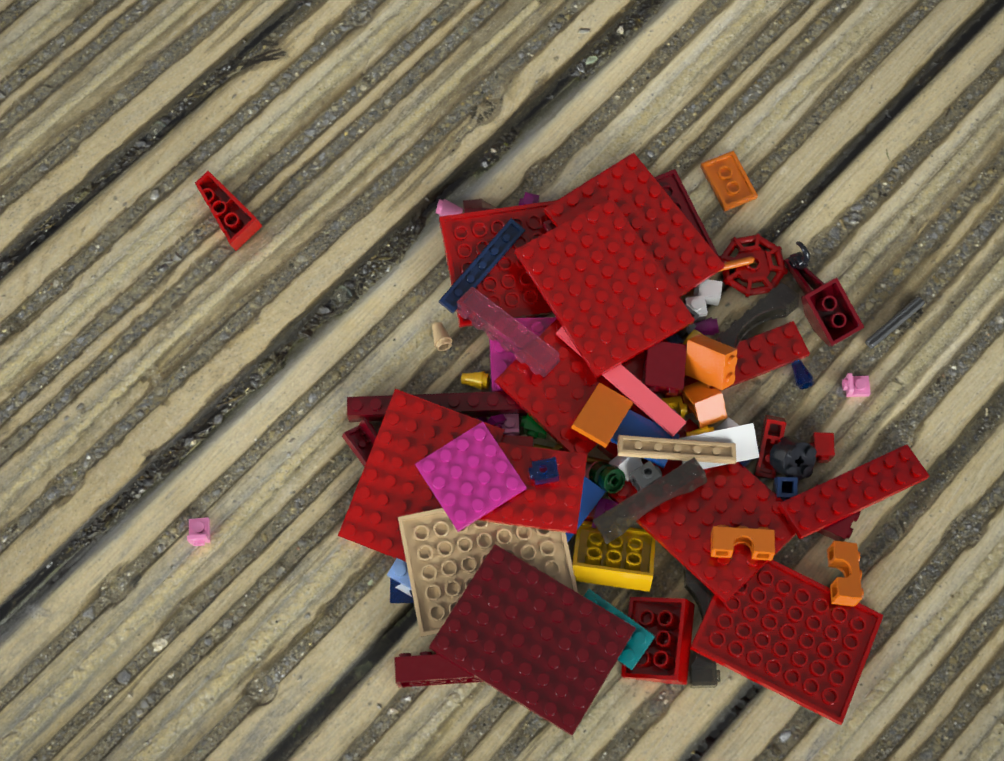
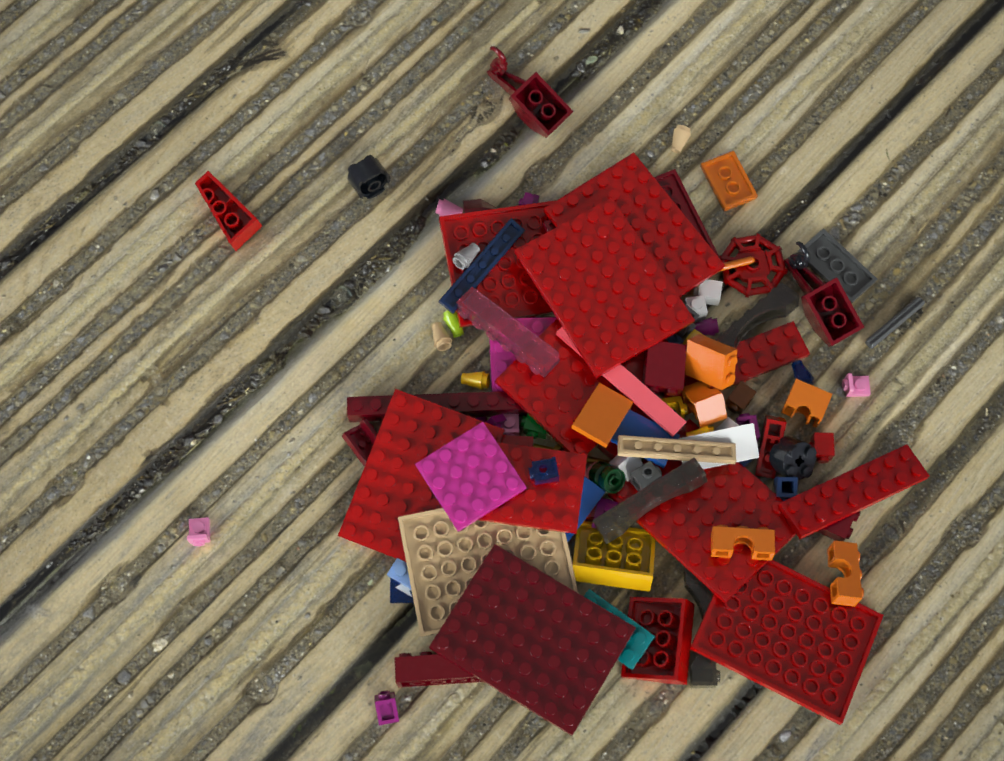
none -> black brick [347,155,390,199]
none -> magenta bracket [374,691,399,725]
none -> lime cone [443,311,464,338]
none -> light grey cone [452,243,480,270]
none -> dark red slope [487,46,574,138]
none -> tan cone [671,125,691,153]
none -> reddish brown brick [725,381,757,415]
none -> magenta bracket [735,413,760,442]
none -> orange piece [781,379,832,428]
none -> dark grey plate [797,228,877,304]

